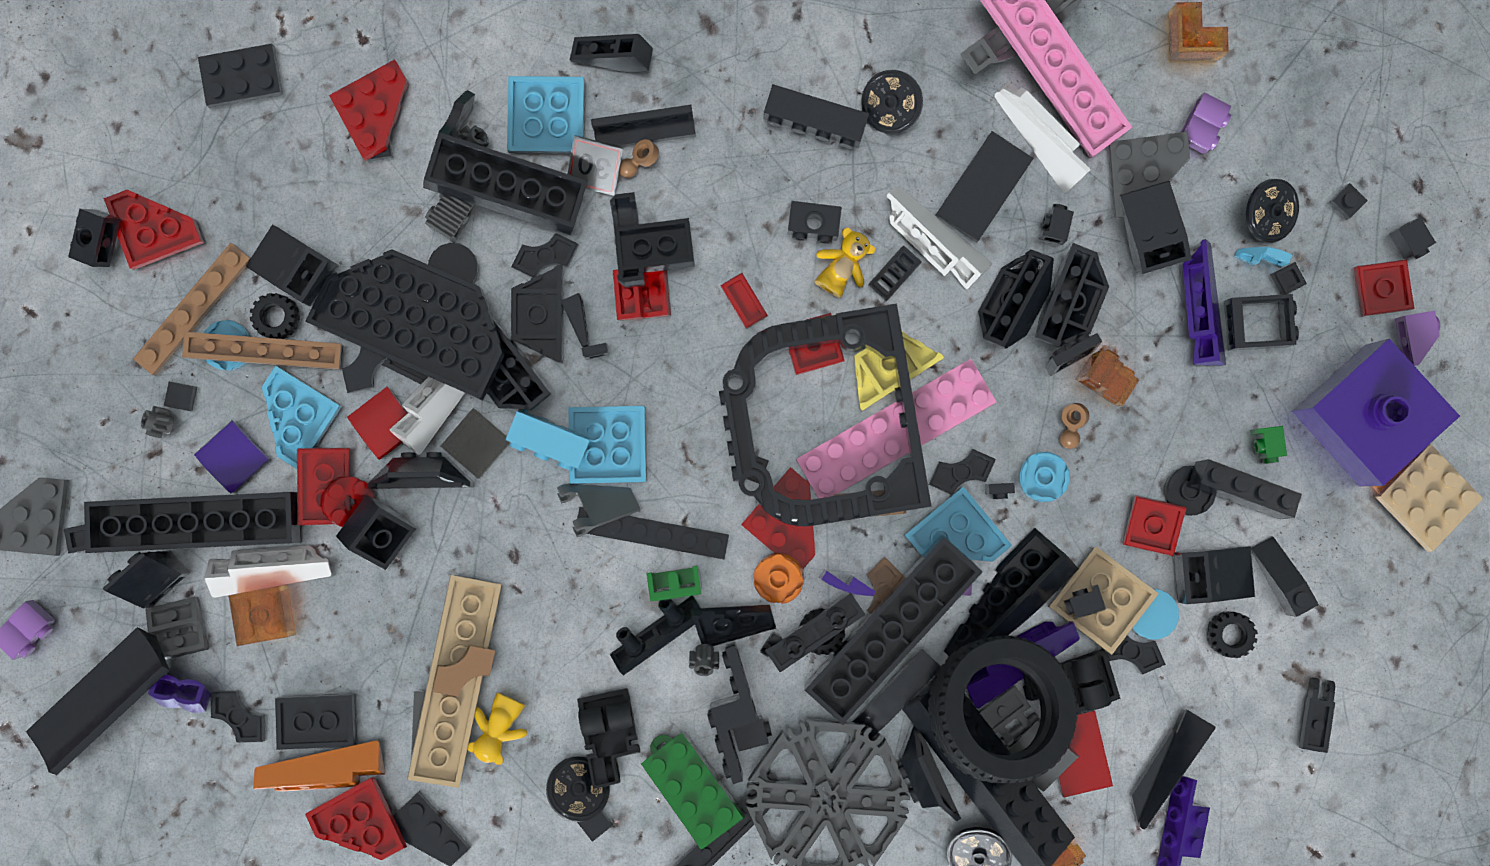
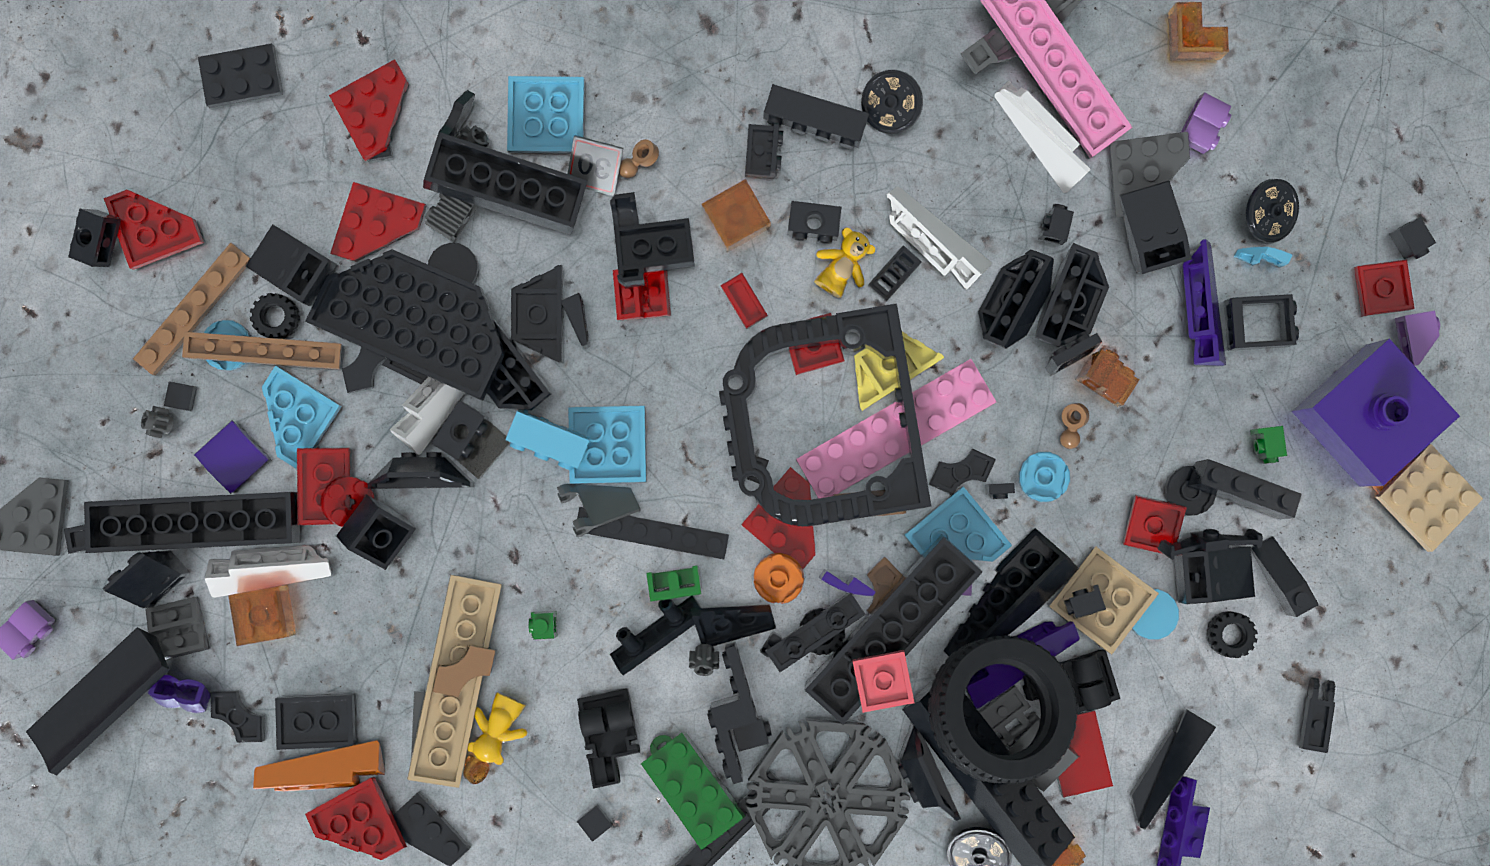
red slope [347,386,409,460] -> none
black tile [511,233,579,278] -> none
black shield [546,756,610,822] -> none
black slope [569,34,653,72] -> none
black tile [581,343,610,360] -> none
black fence [591,104,696,147] -> none
black slope [852,649,941,739] -> none
black tile [936,131,1034,242] -> none
black tile [1101,635,1166,675] -> none
black tile [1270,262,1307,295] -> none
black plate [1329,183,1368,220] -> none
none -> red plate [330,182,427,262]
none -> black brick [432,400,489,461]
none -> clear orange tile [463,755,489,784]
none -> green brick [528,611,558,640]
none -> clear orange brick [701,179,771,252]
none -> black bracket [745,123,784,178]
none -> coral plate [853,650,914,713]
none -> black plate [1158,529,1263,560]

